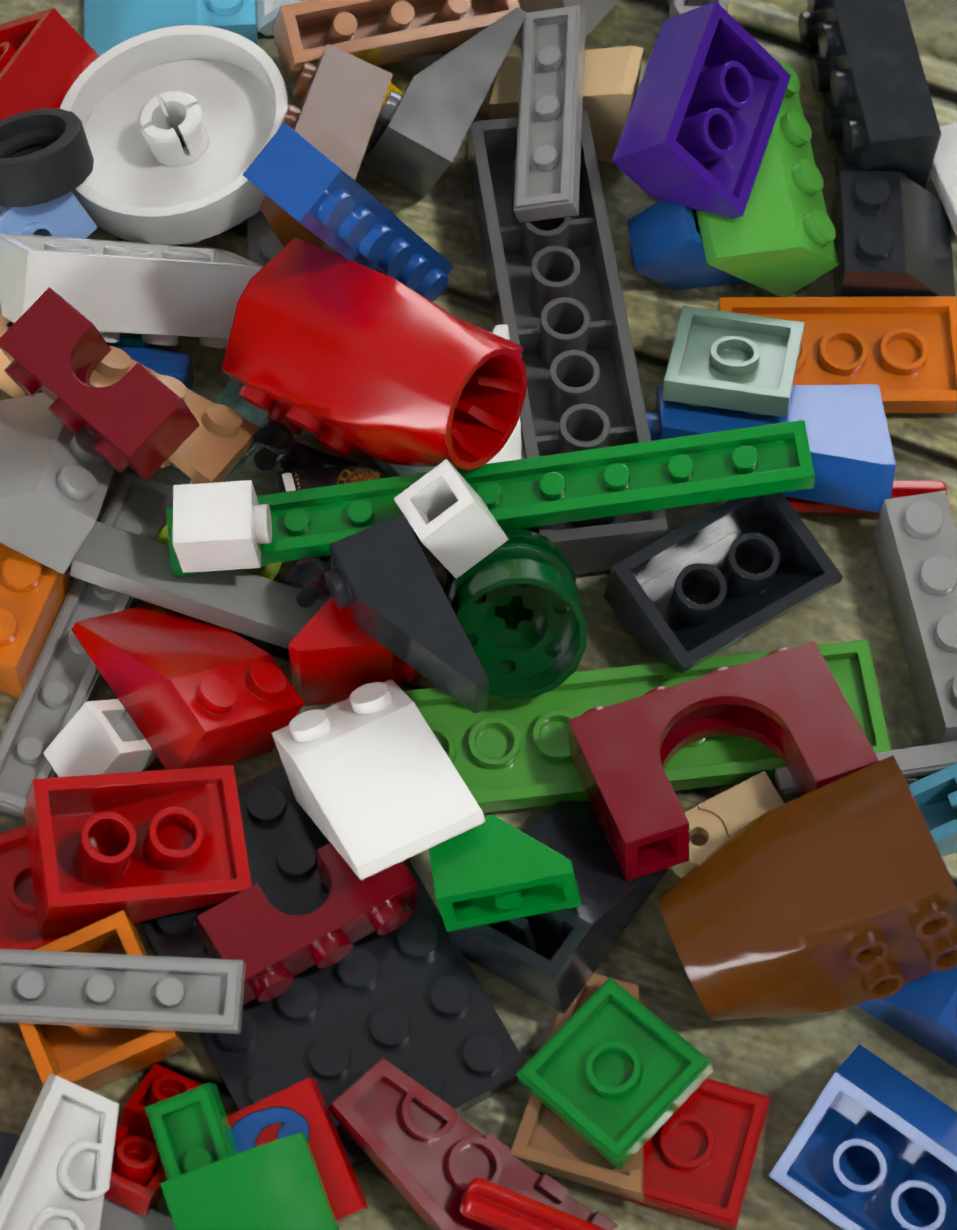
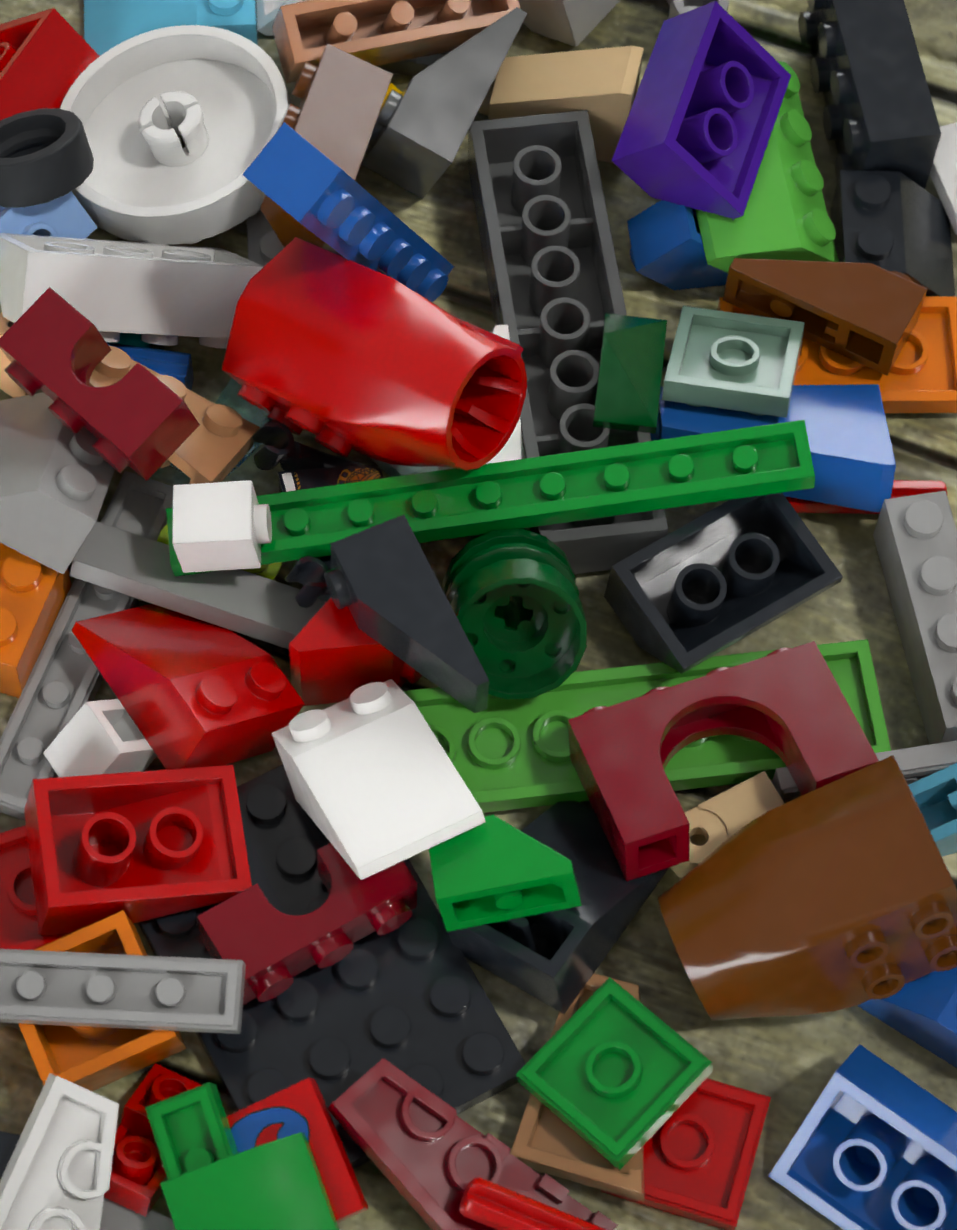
white brick [394,459,509,579] -> none
light grey tile [514,5,586,223] -> none
none -> dark green slope [593,313,667,434]
none -> reddish brown slope [723,258,928,376]

